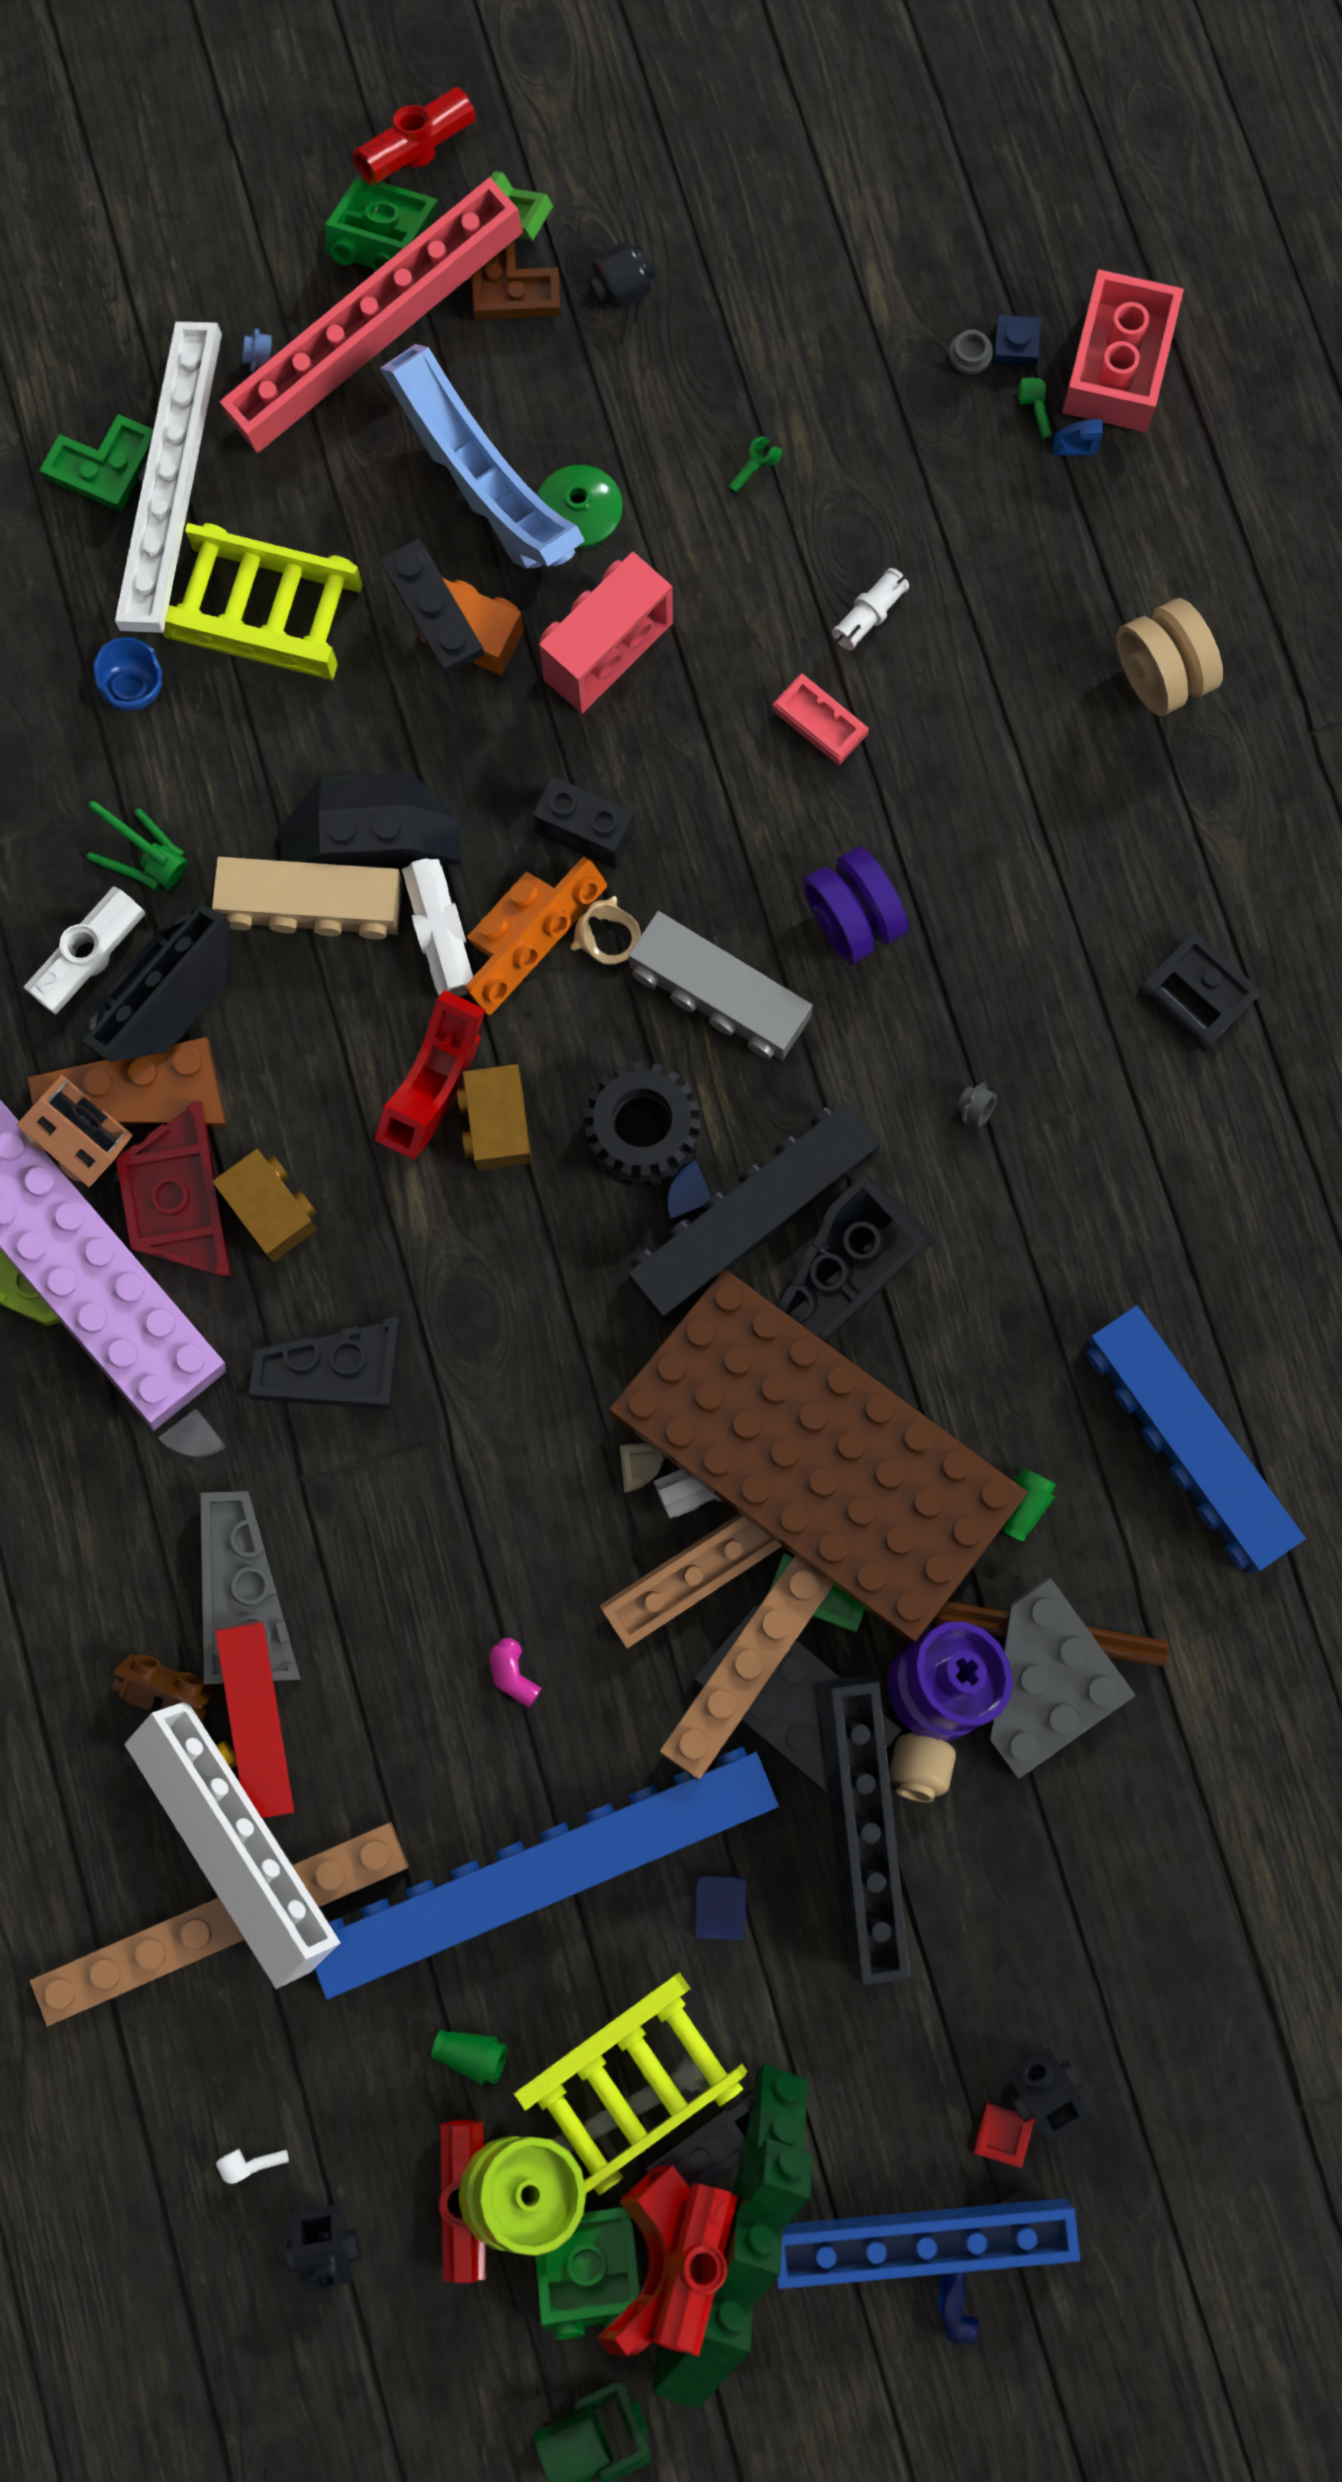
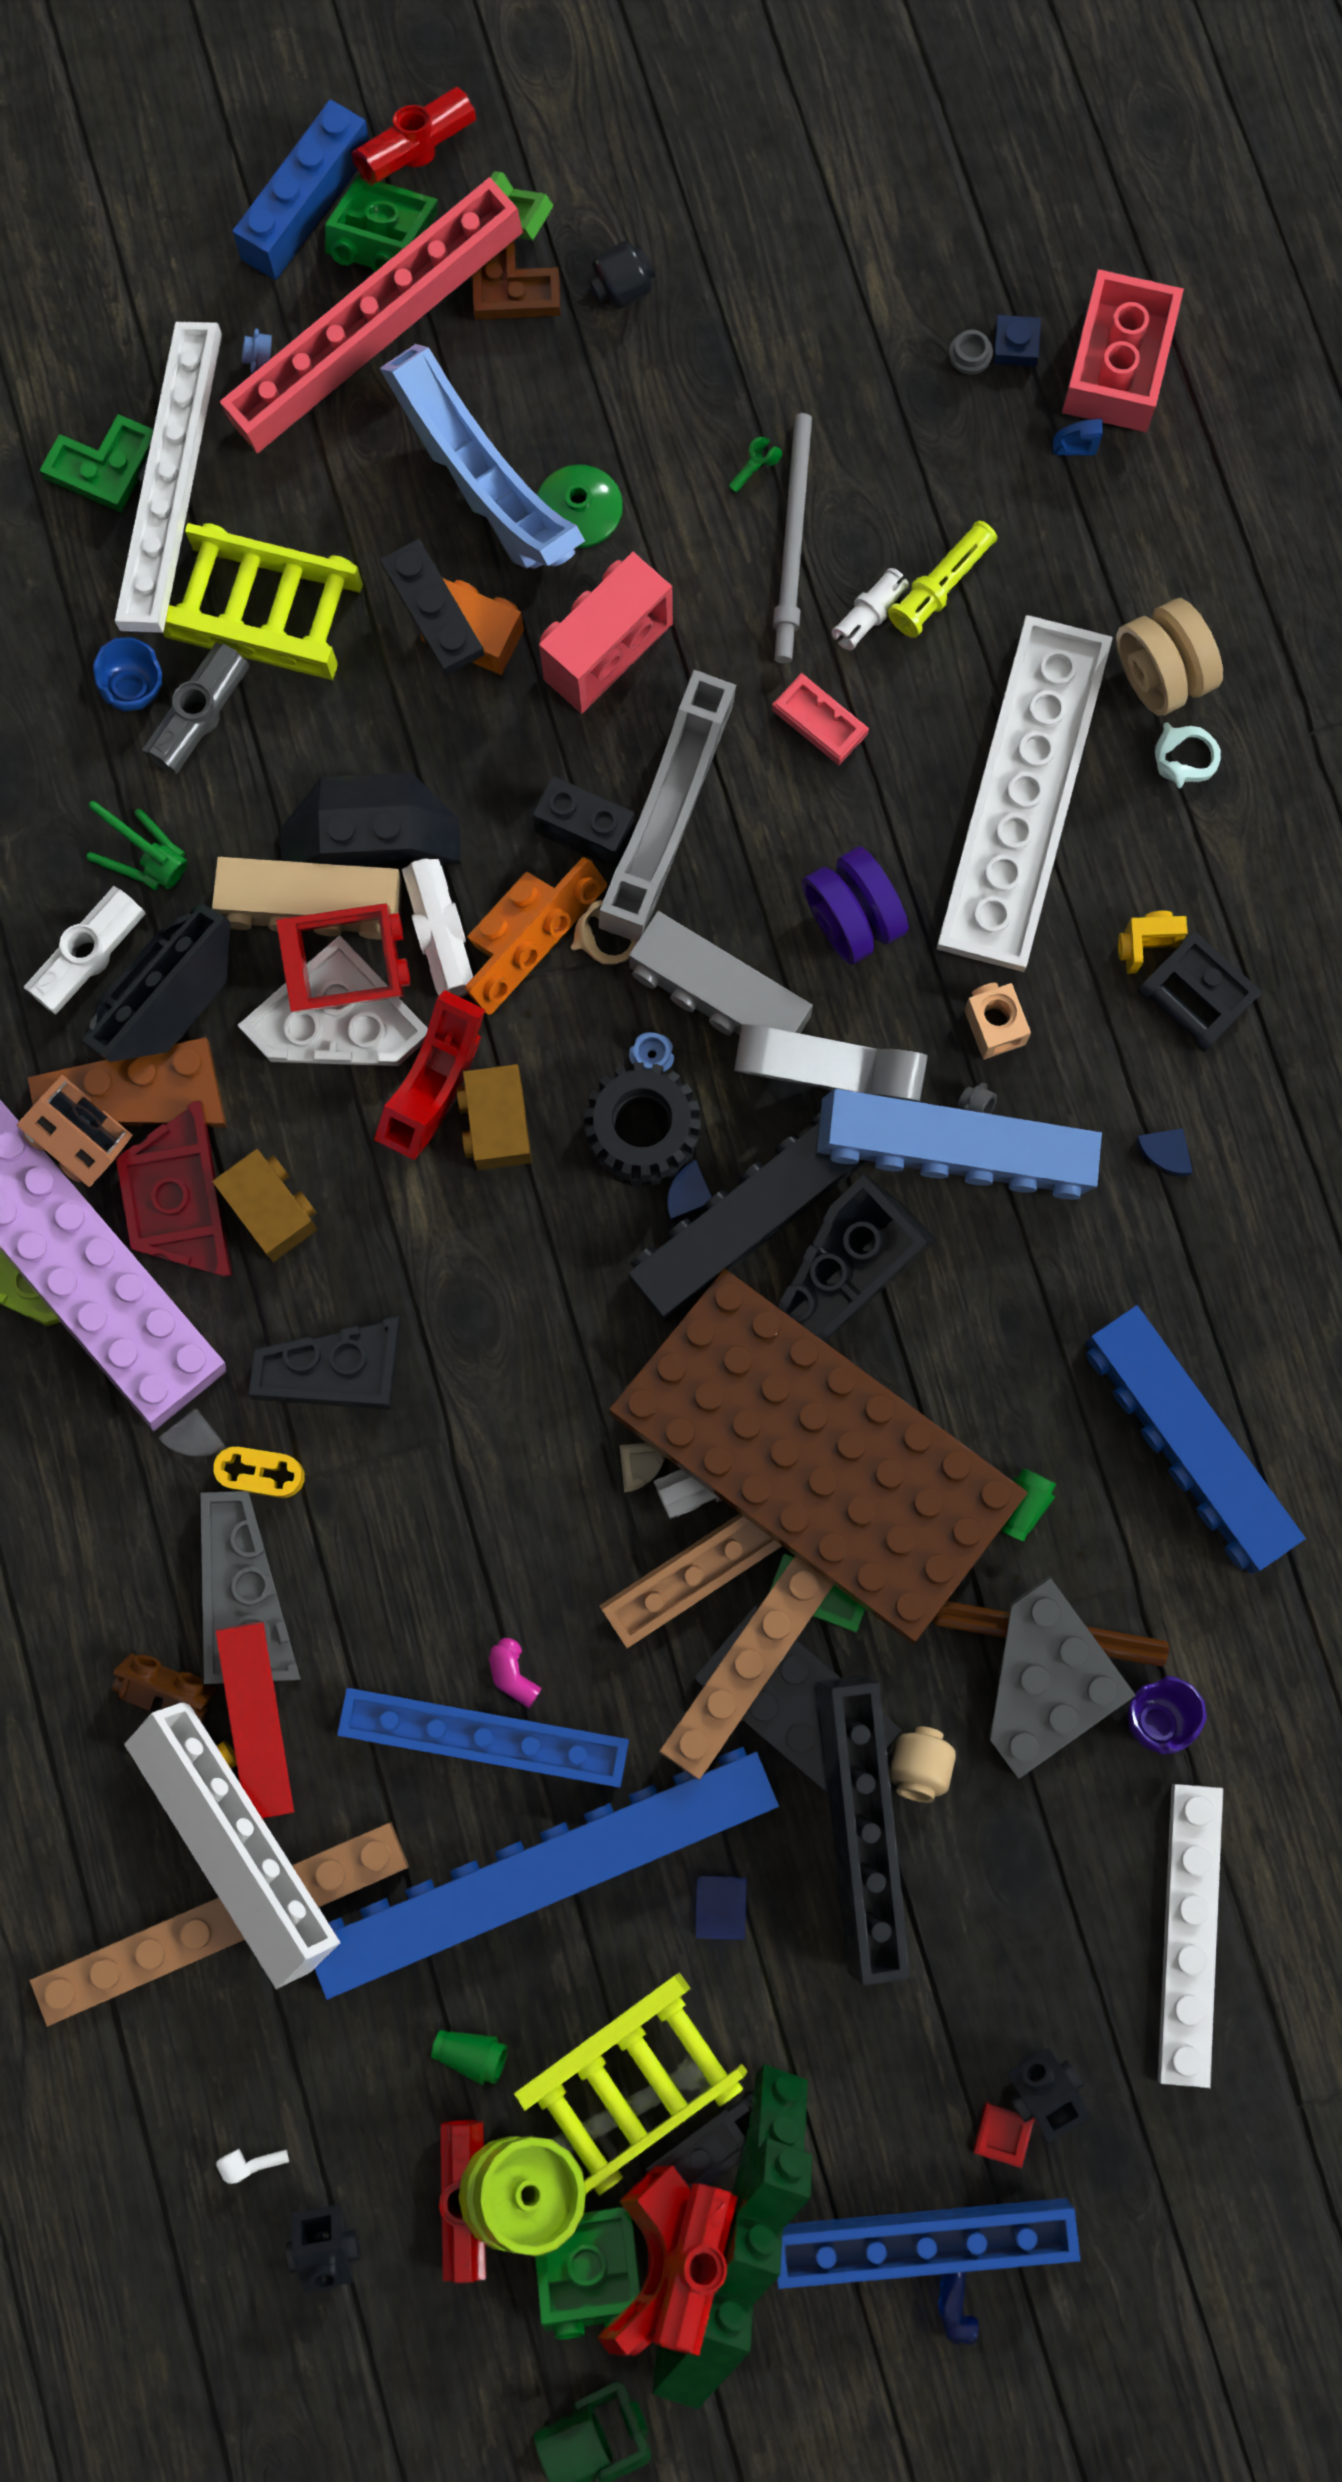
dark purple wheel [887,1622,1013,1742] -> none
green hand [1018,378,1052,440] -> none
none -> dark grey piece [142,643,250,775]
none -> yellow beam [214,1447,305,1498]
none -> blue brick [232,99,370,281]
none -> white plate [238,935,428,1066]
none -> red window [276,903,411,1013]
none -> blue plate [337,1688,629,1787]
none -> light grey arch [599,670,736,942]
none -> medium blue plate [629,1032,674,1072]
none -> light grey beam [734,1024,928,1102]
none -> light grey bar [773,413,812,663]
none -> medium blue brick [817,1089,1102,1199]
none -> neon yellow pin [888,520,997,638]
none -> white plate [937,615,1113,972]
none -> light nougat brick [964,983,1031,1060]
none -> yellow bracket [1118,911,1188,974]
none -> dark purple hair [1127,1676,1207,1754]
none -> dark blue tile [1135,1128,1192,1176]
none -> light aqua piece [1155,722,1221,788]
none -> white plate [1158,1784,1223,2088]

